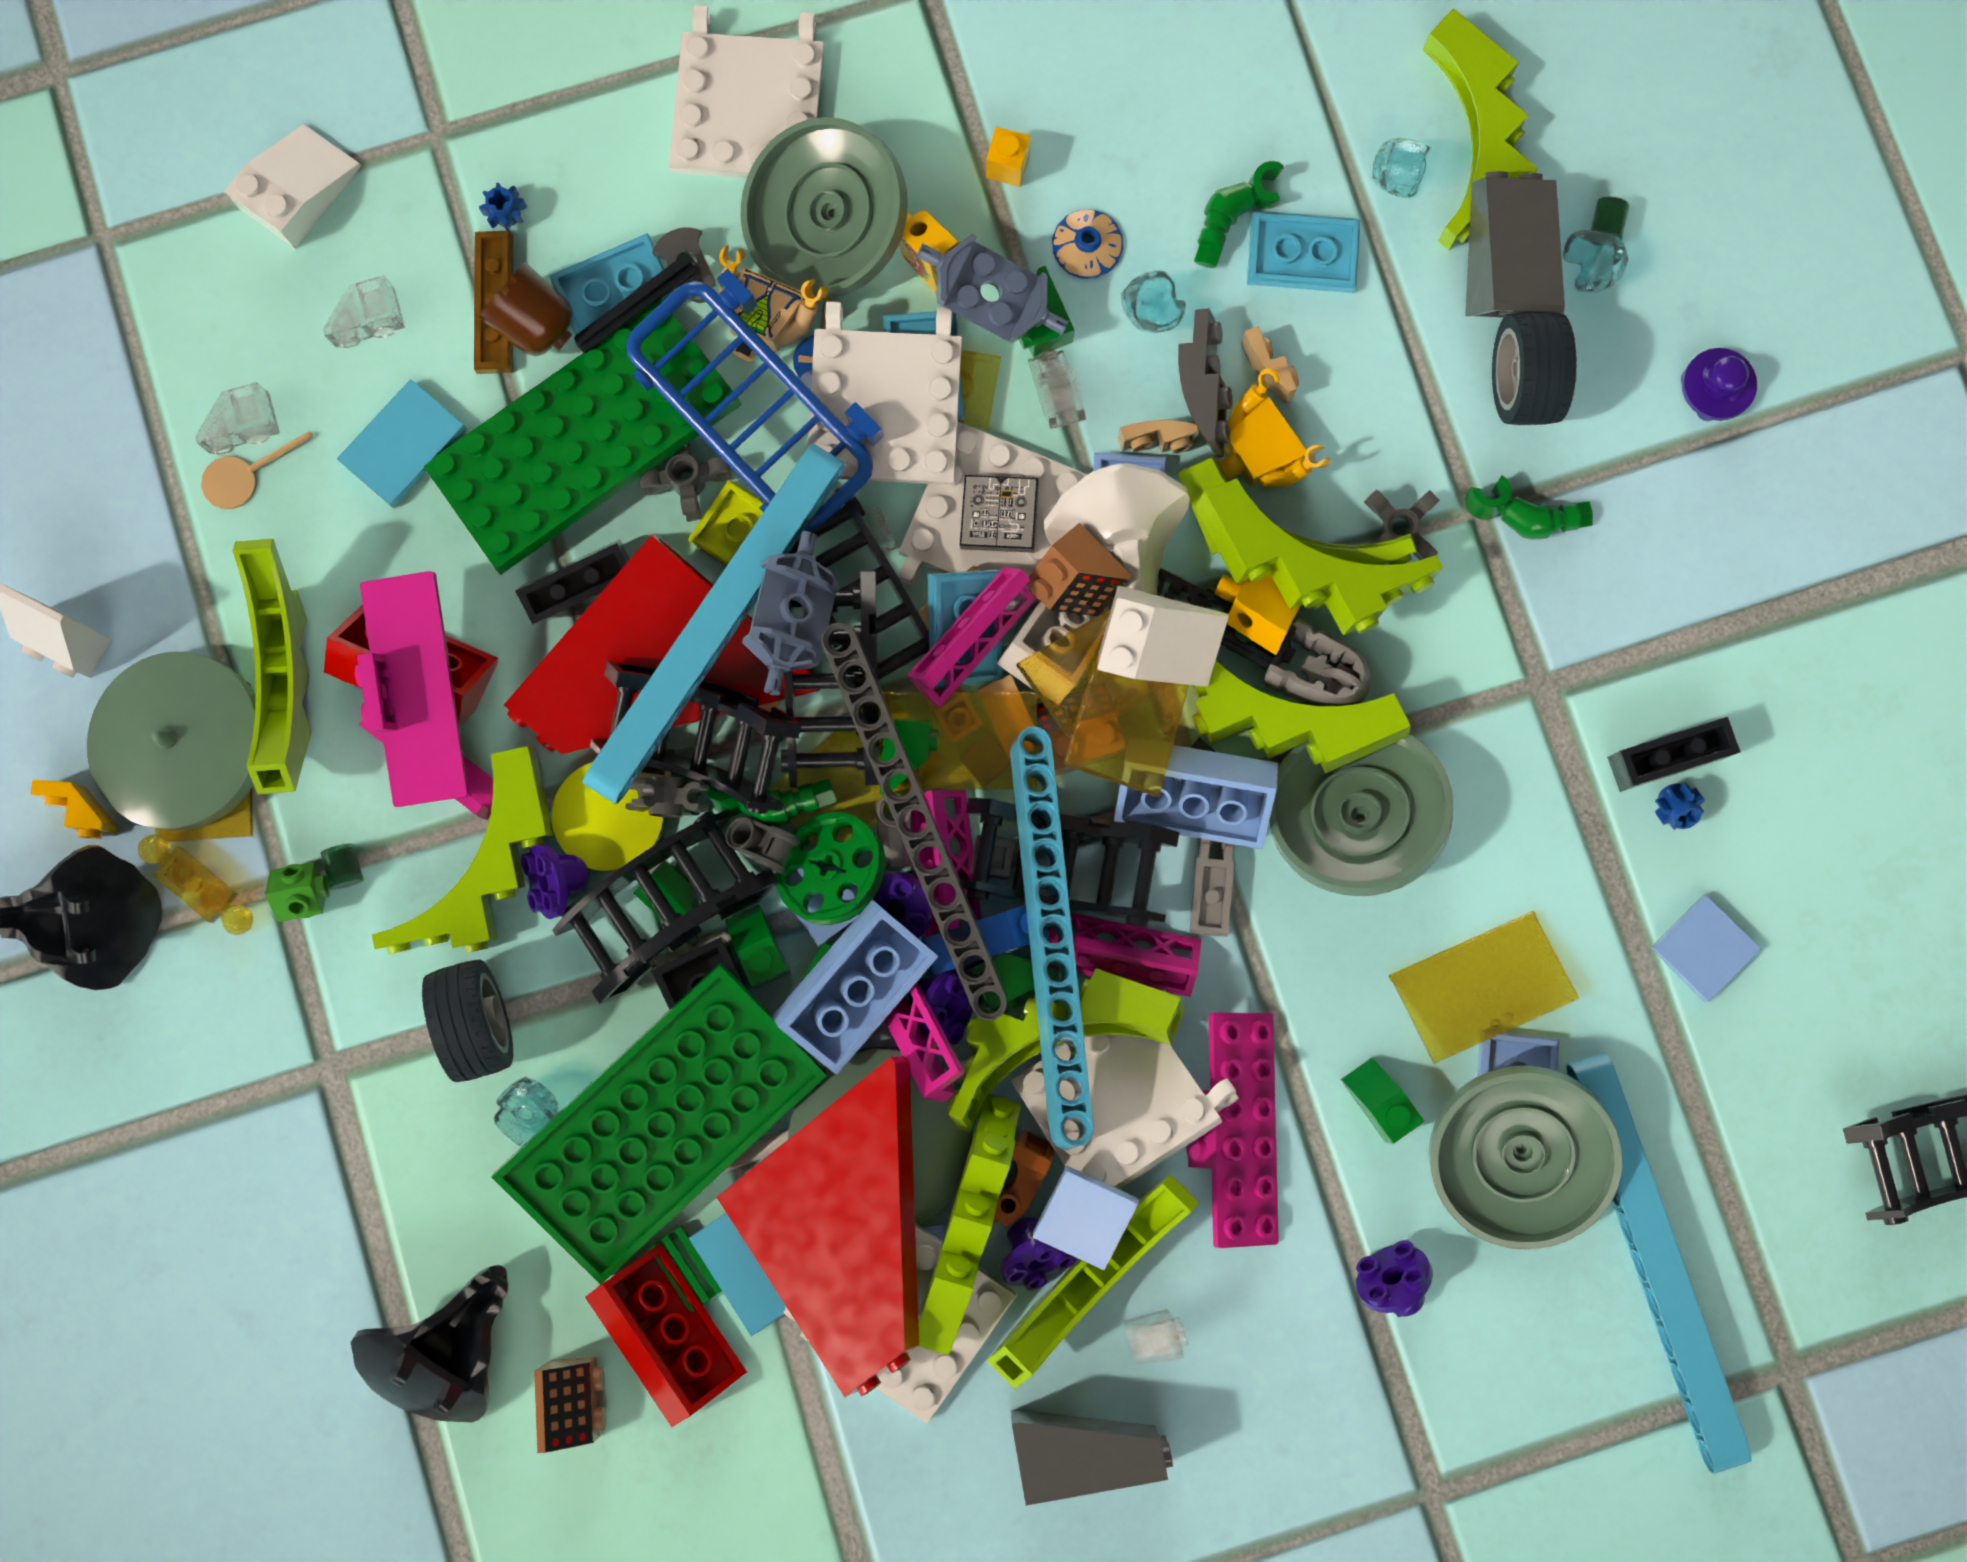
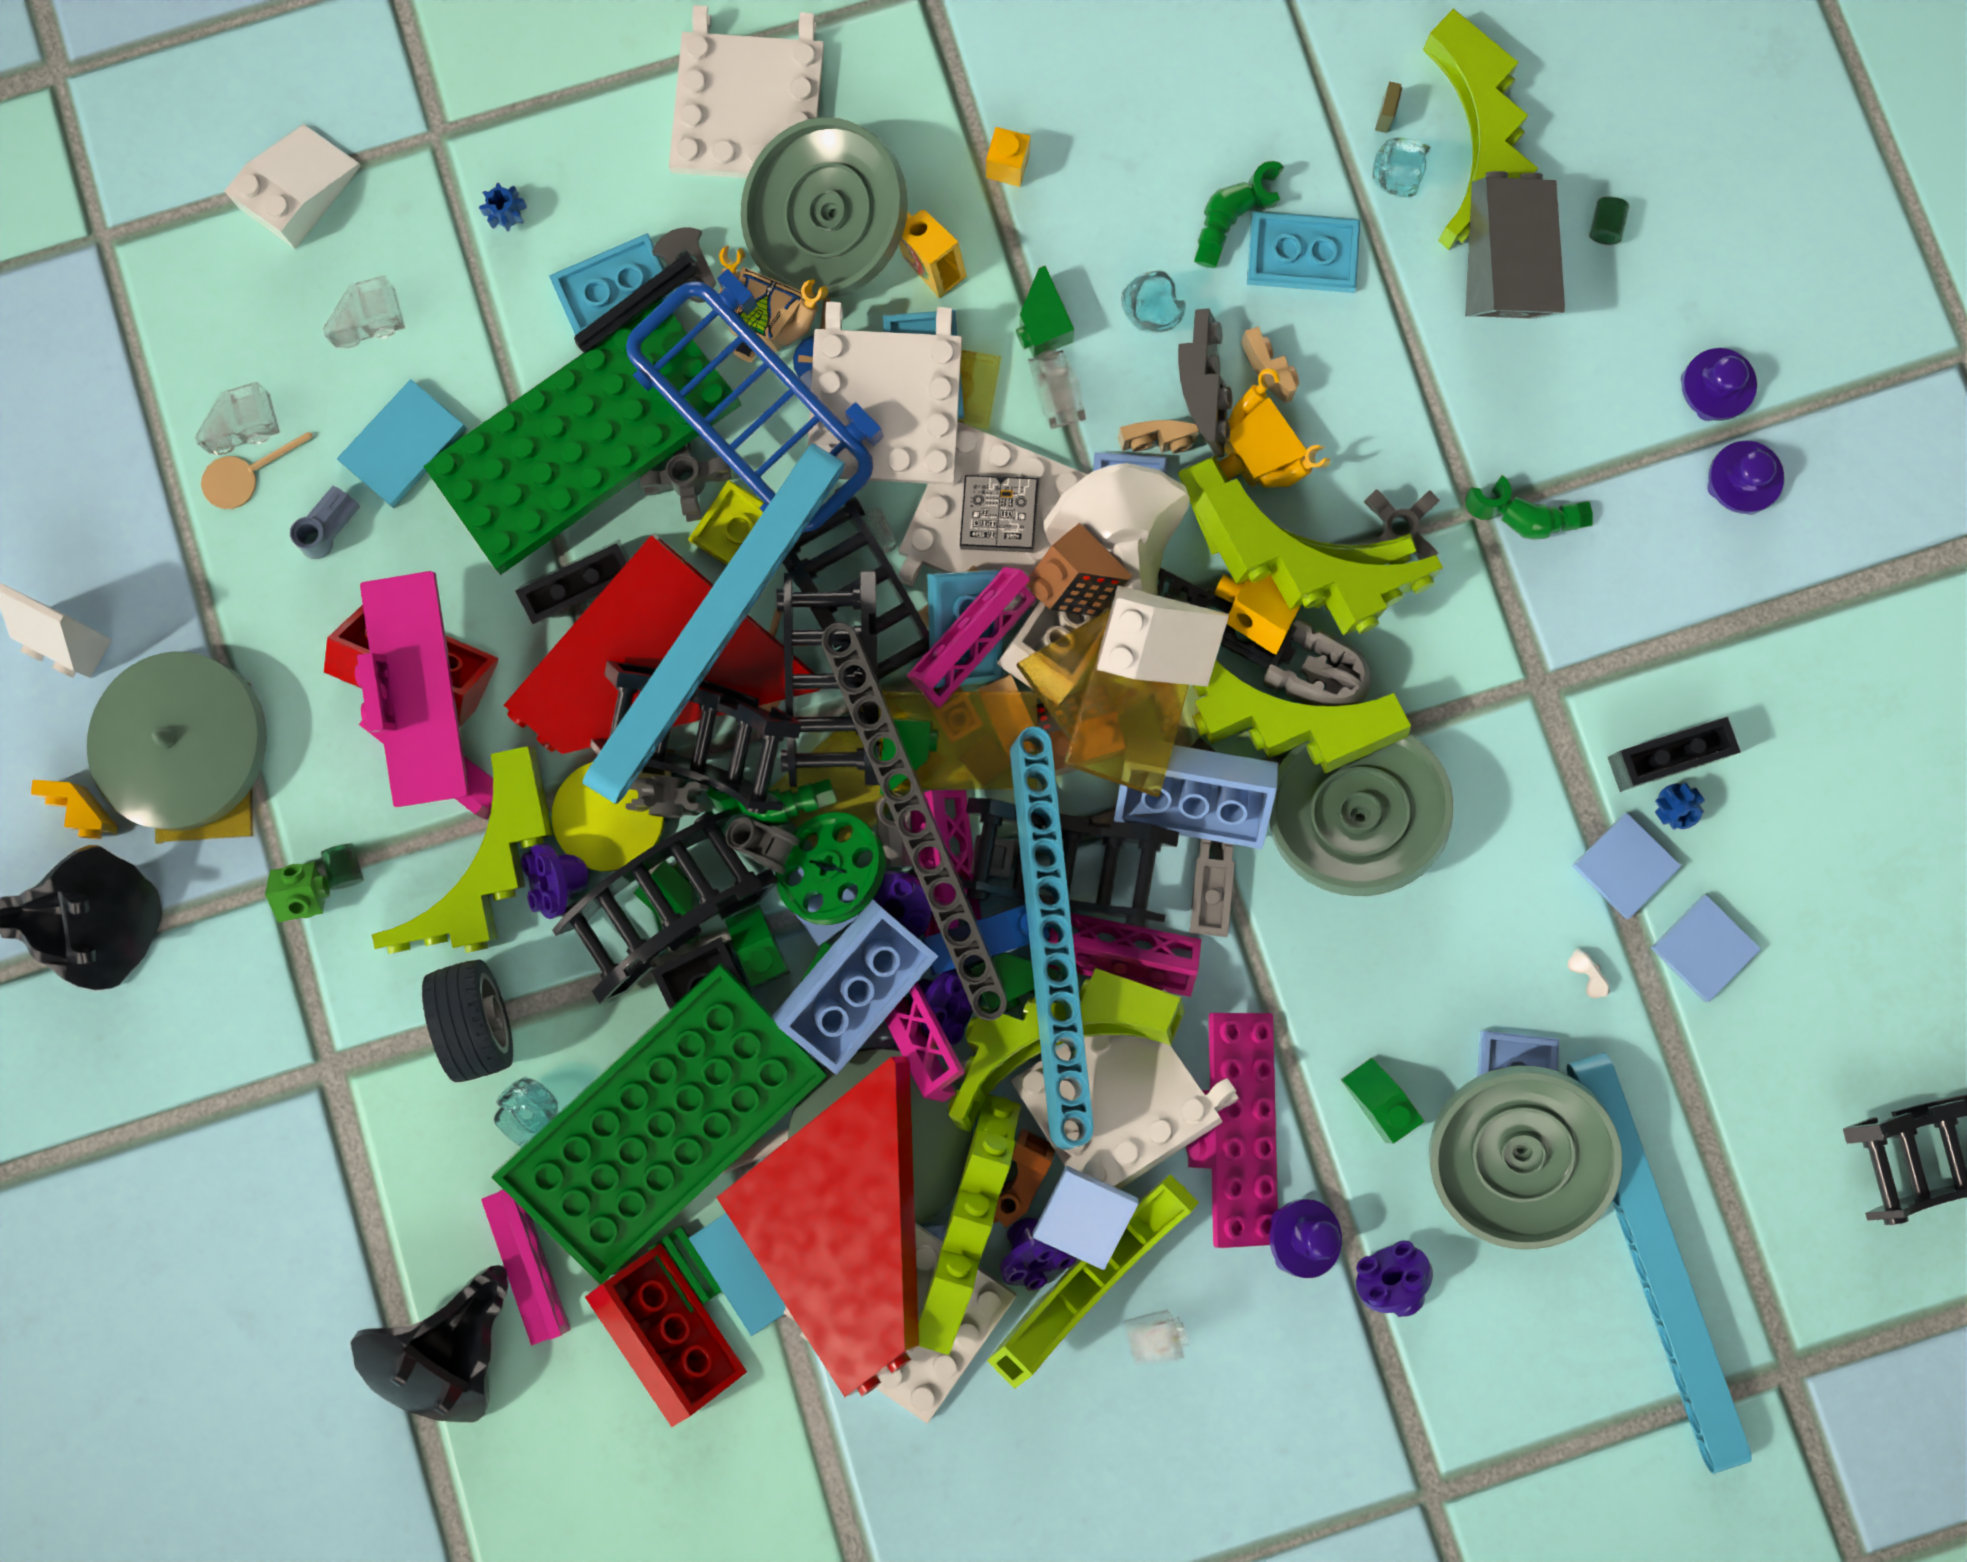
clear yellow plate [138,834,253,935] -> none
lime arch [232,538,312,794] -> none
pearl gold tile [474,231,513,374] -> none
reddish brown cylinder [479,261,573,356] -> none
slope [534,1357,606,1453] -> none
sand blue plate [742,531,838,695] -> none
sand blue plate [916,234,1069,344] -> none
dark grey slope [1011,1410,1173,1506] -> none
tan dish [1052,210,1123,279] -> none
clear yellow container [1389,911,1579,1064] -> none
black wheel [1492,311,1577,425] -> none
clear light blue helmet [1563,230,1628,293] -> none
none -> sand blue piece [290,485,360,559]
none -> dark pink fence [481,1189,571,1346]
none -> dark purple plate [1269,1199,1342,1278]
none -> olive tile [1375,81,1403,133]
none -> white piece [1568,949,1610,998]
none -> light blue tile [1572,813,1681,919]
none -> dark purple plate [1707,441,1785,515]

